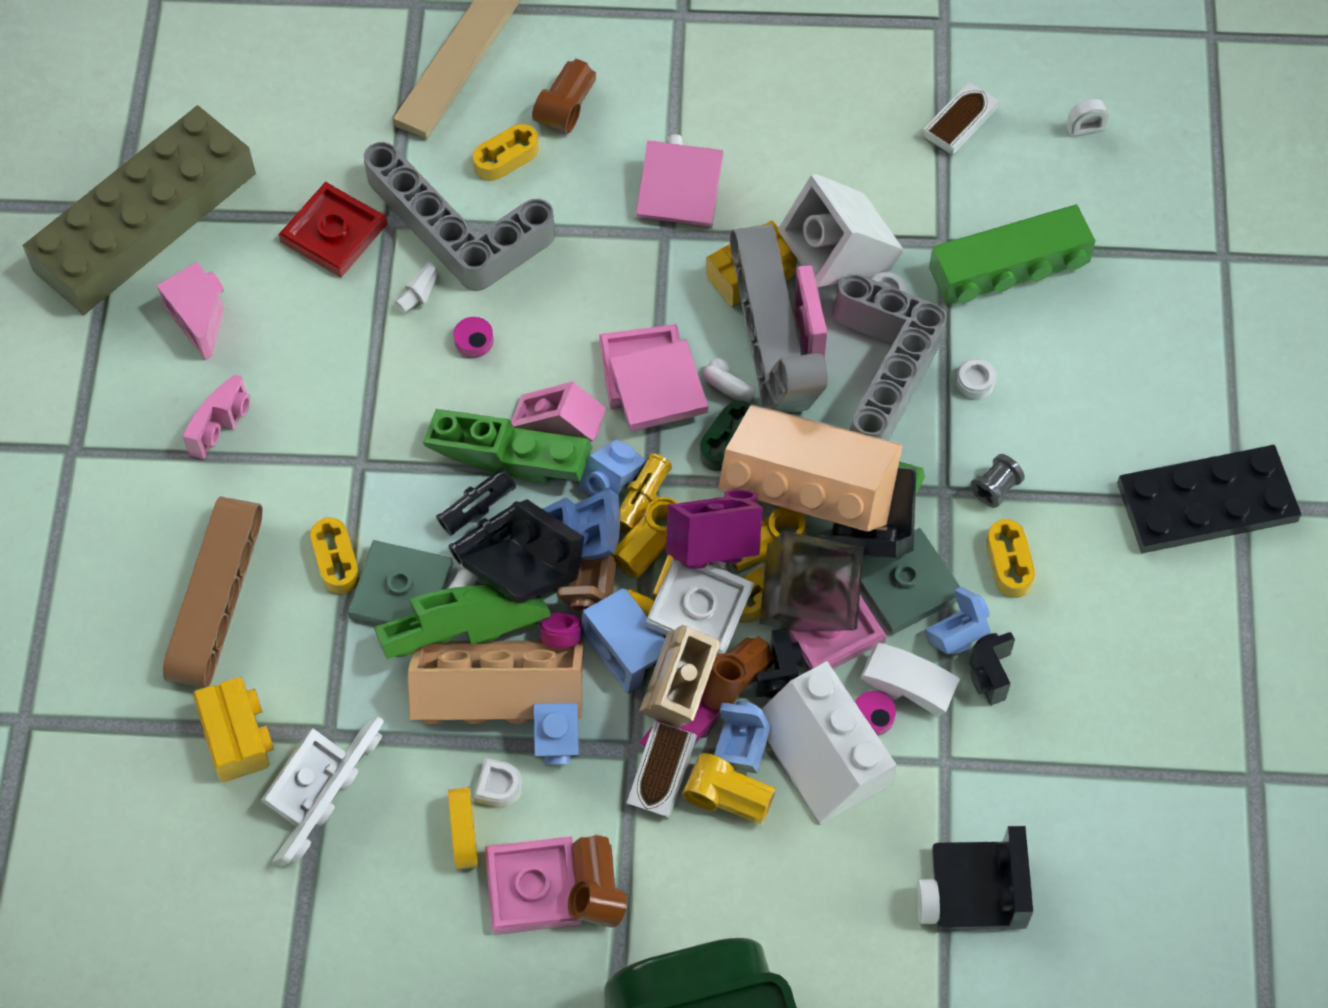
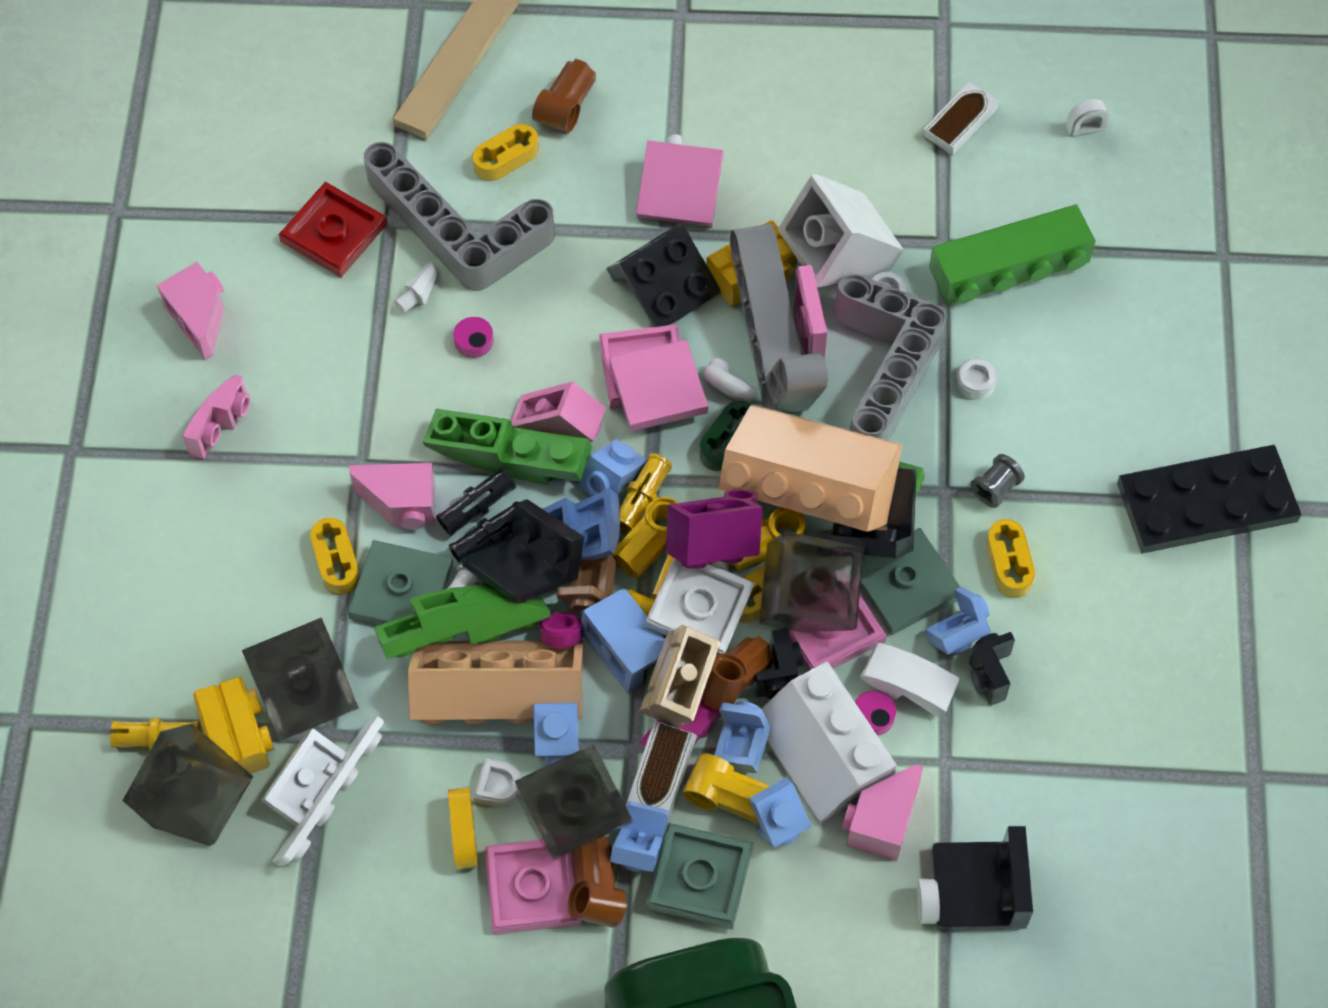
olive brick [22,105,256,316] -> none
medium nougat beam [163,496,263,688] -> none
none -> yellow pin [110,718,202,752]
none -> clear smoke slope [122,723,254,846]
none -> clear smoke slope [242,617,359,742]
none -> bright pink slope [349,463,435,530]
none -> clear smoke slope [515,744,633,860]
none -> black bracket [606,224,721,327]
none -> light blue bracket [610,801,669,872]
none -> sand green plate [647,823,754,930]
none -> light blue bracket [749,777,812,848]
none -> bright pink slope [842,764,923,861]

